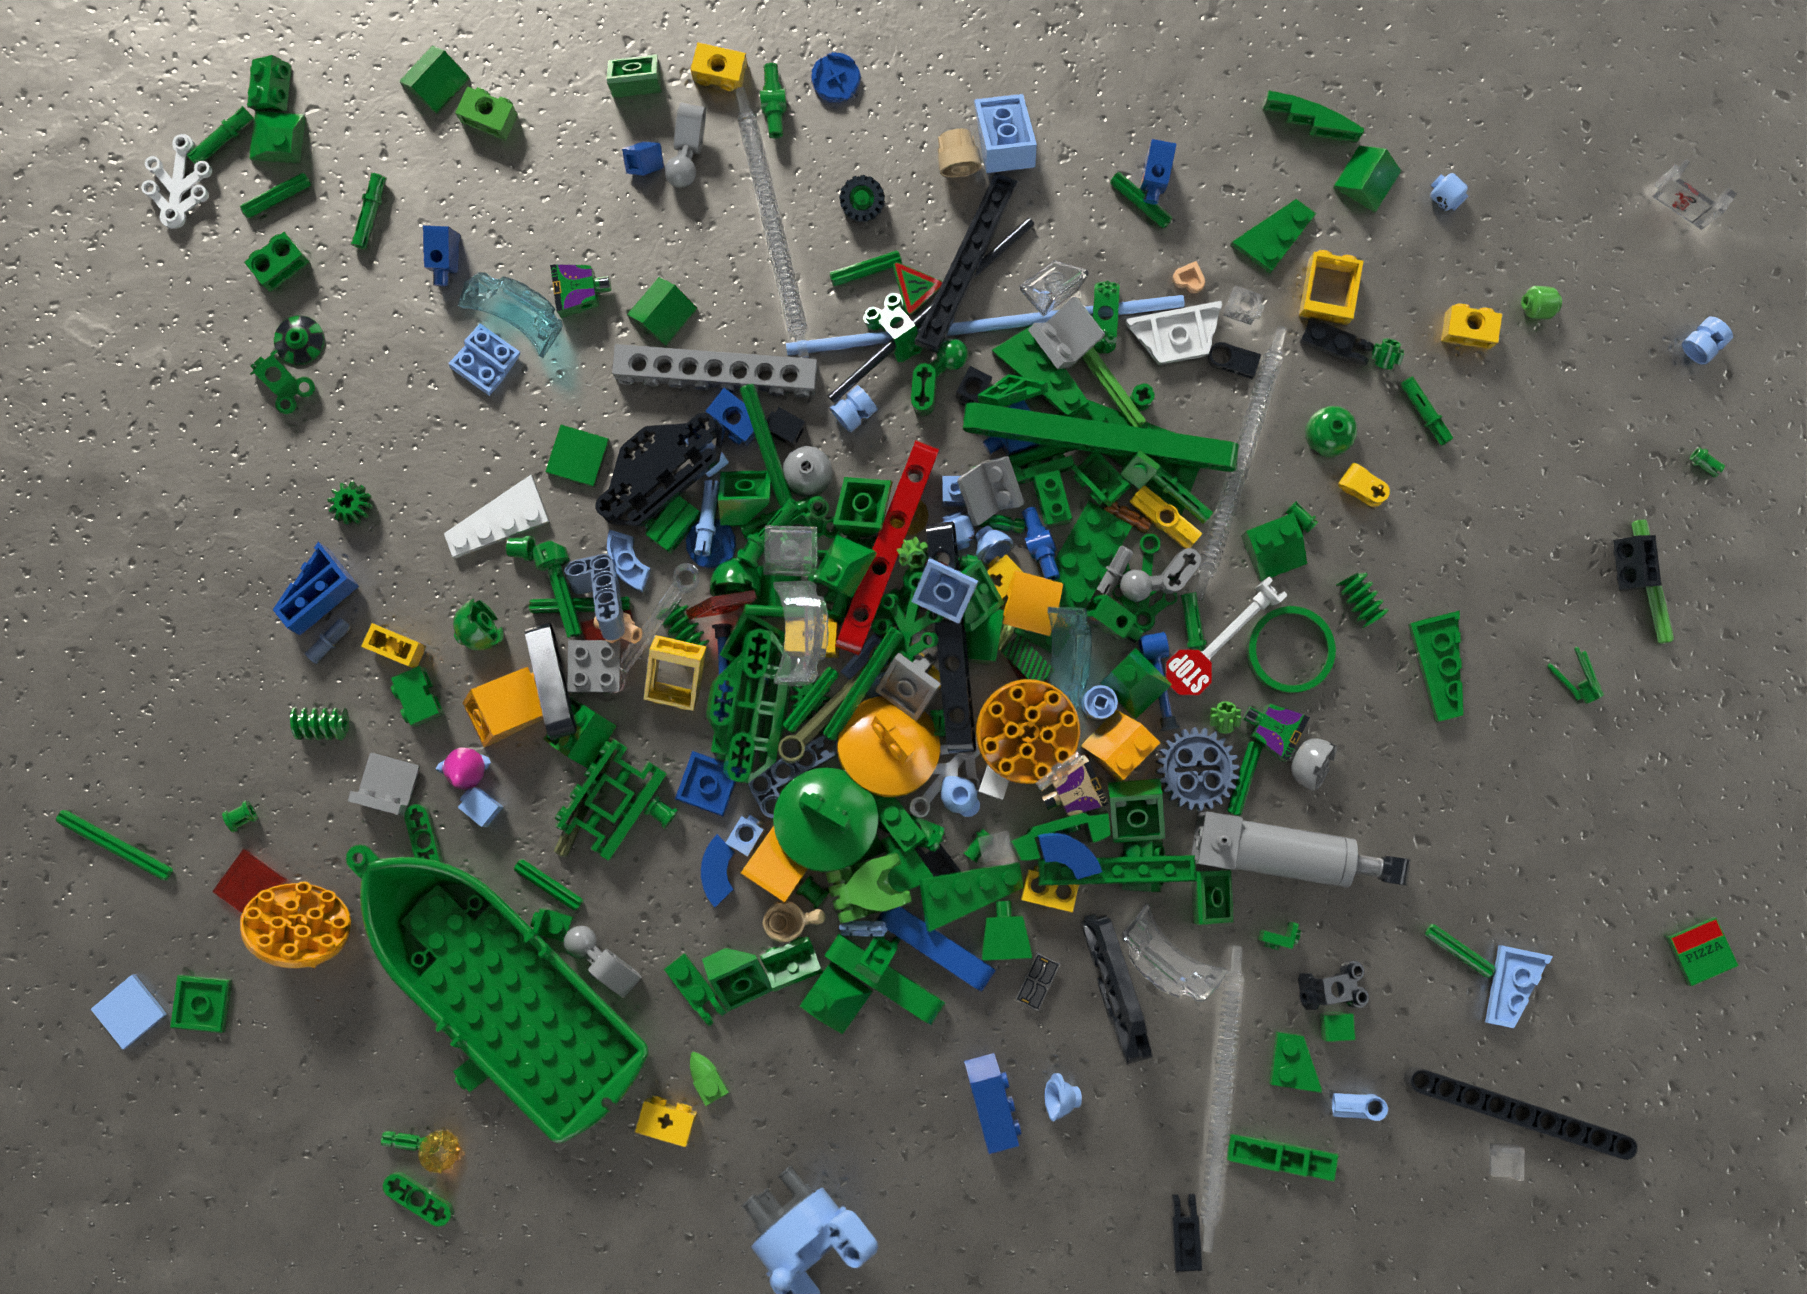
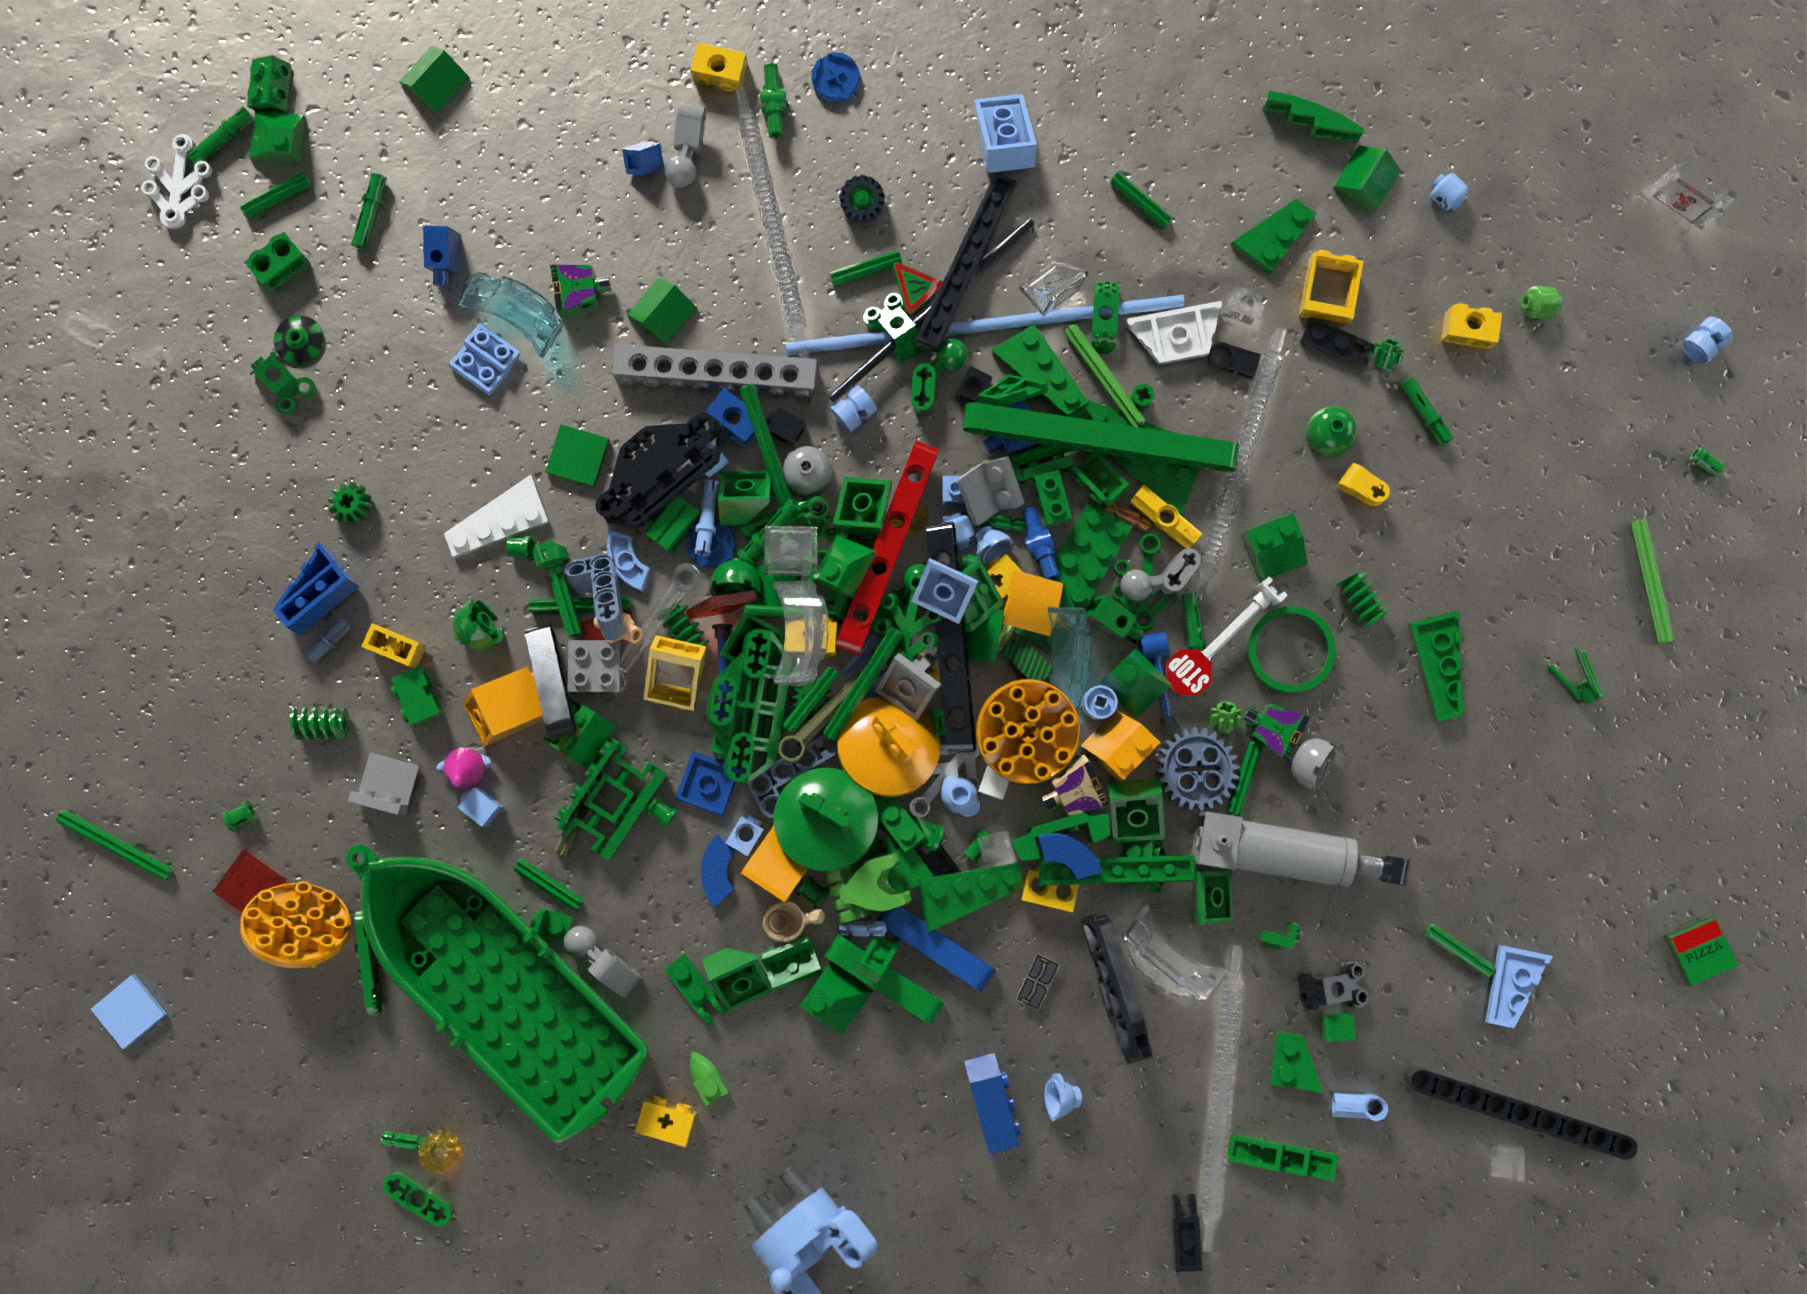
green tile [170,975,232,1033] -> none
green beam [404,804,443,863] -> none
green brick [453,1058,489,1092] -> none
bright green brick [455,86,518,140] -> none
green slope [607,55,662,98] -> none
green bush [737,534,769,568] -> none
bright green gear [897,537,929,571] -> none
tan piece [937,128,982,178] -> none
green torso [981,901,1032,961] -> none
light grey bracket [1028,297,1105,369] -> none
clear bar [1035,752,1083,791] -> none
light grey axle [1097,546,1133,597] -> none
green bracket [1120,450,1160,489] -> none
blue torso [1140,139,1177,205] -> none
green pin [1151,462,1213,524] -> none
light nougat tile [1172,261,1205,294] -> none
green pin [1285,501,1318,533] -> none
black brick [1613,535,1662,590] -> none
none -> green plate [354,911,383,1016]

